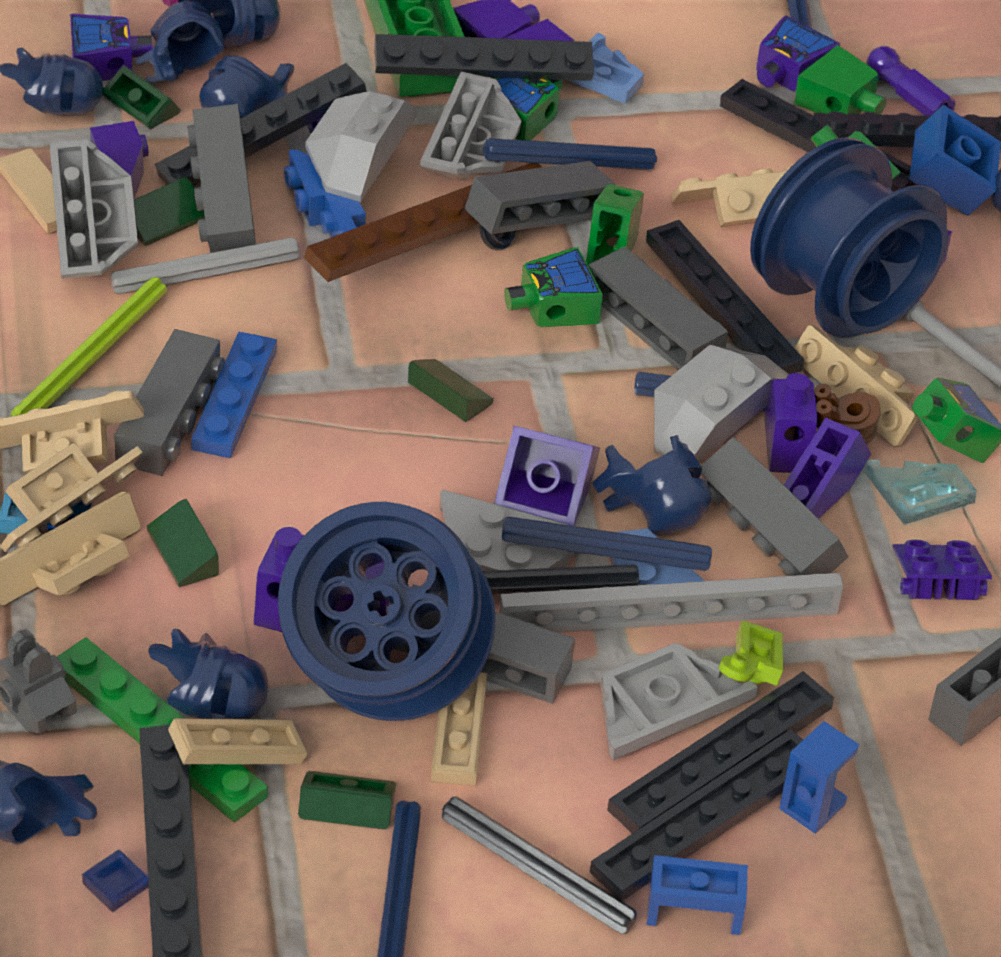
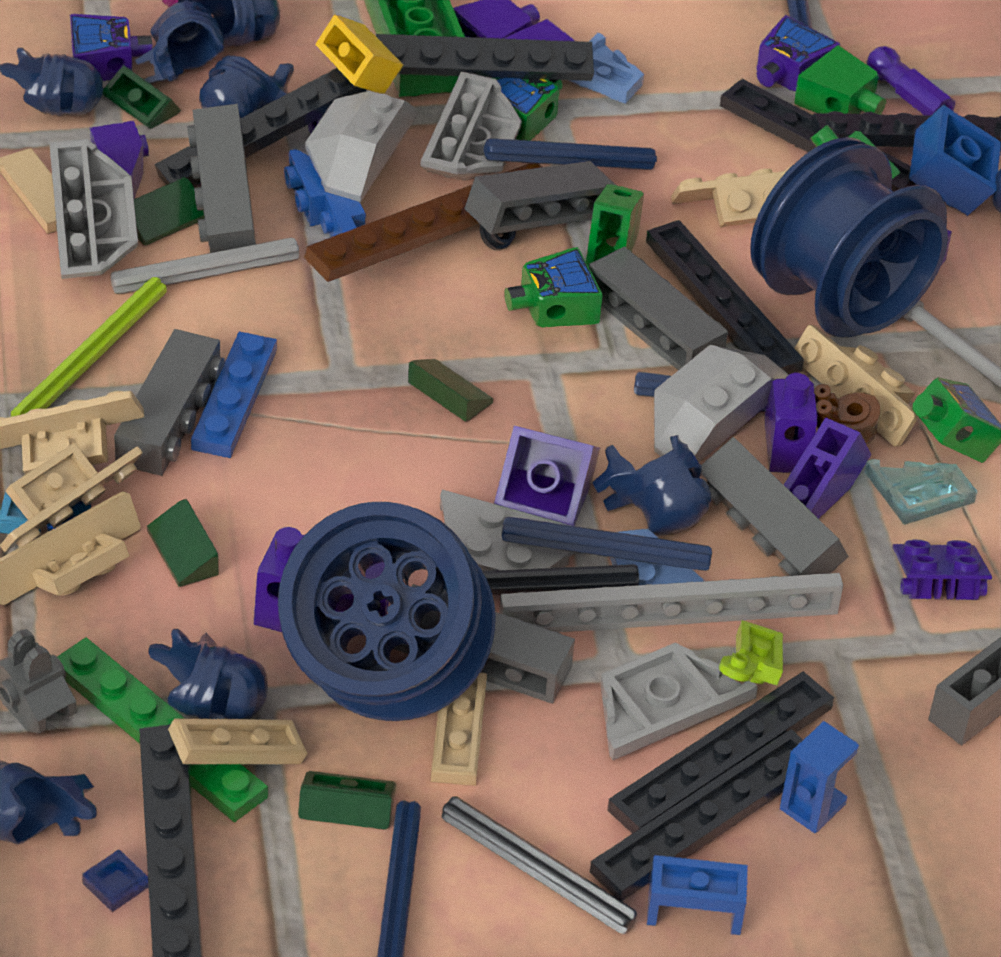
none -> yellow brick [315,14,403,94]

